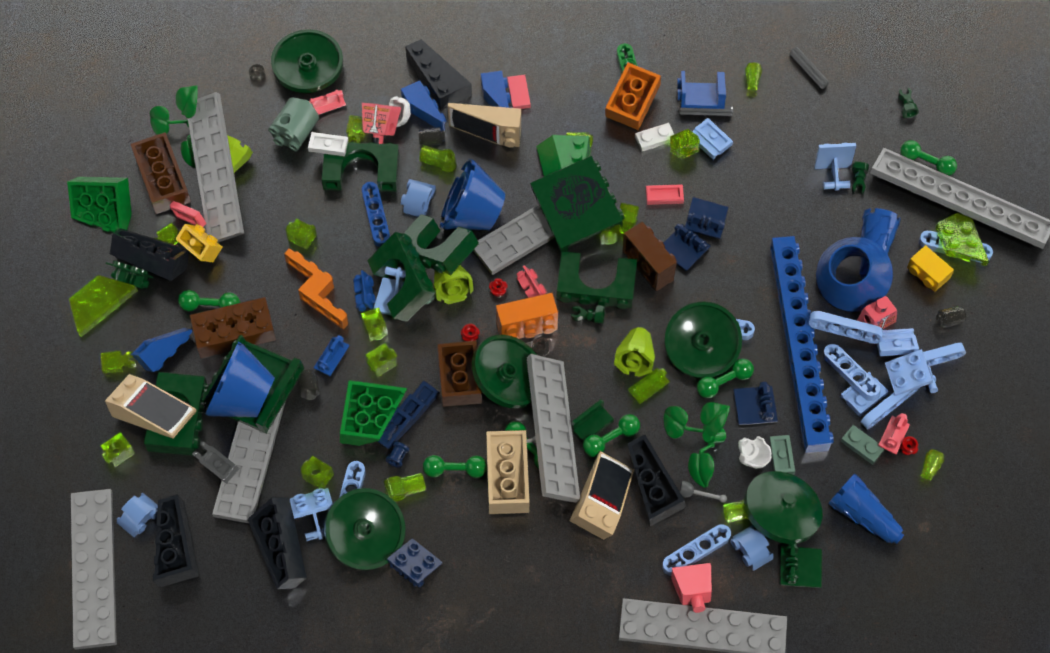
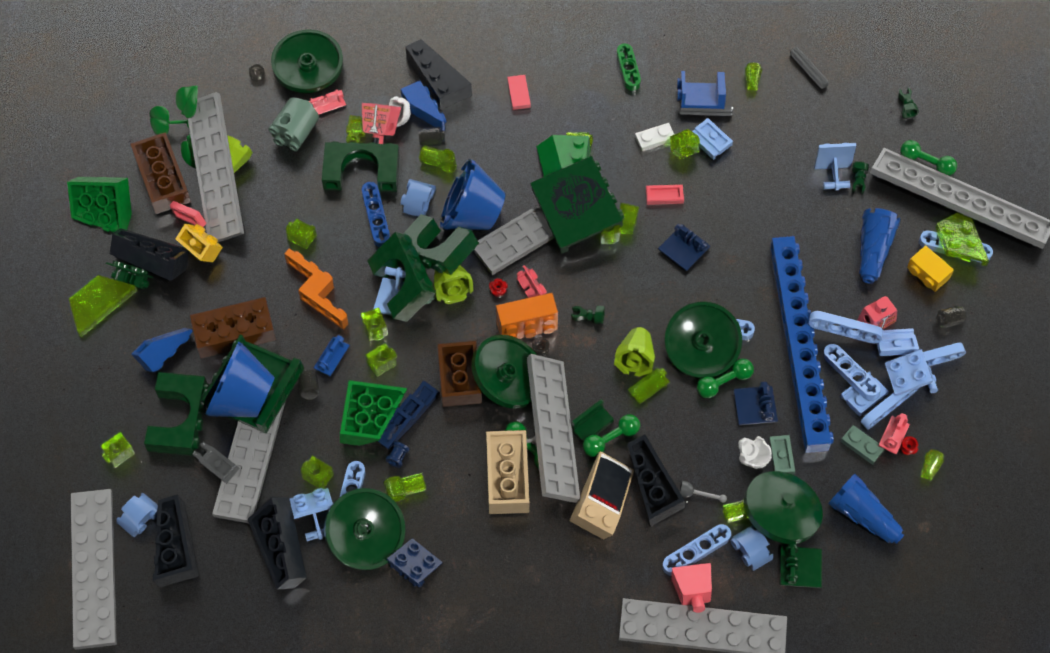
clear neon green plate [101,351,136,374] -> none
slope [105,374,196,438] -> none
clear neon green plate [154,223,179,245] -> none
green piece [178,290,240,311] -> none
white plate [308,132,348,156] -> none
blue hinge [353,270,376,312] -> none
green piece [423,455,487,478] -> none
tan slope [448,103,521,147] -> none
red plate [461,324,480,342] -> none
blue slope [481,71,512,108] -> none
dark green arch [556,251,637,309] -> none
orange brick [605,63,661,130] -> none
reddish brown brick [622,221,677,291] -> none
green plant [664,402,730,488] -> none
dark blue hinge [685,197,728,239] -> none
blue cone [816,237,893,312] -> none

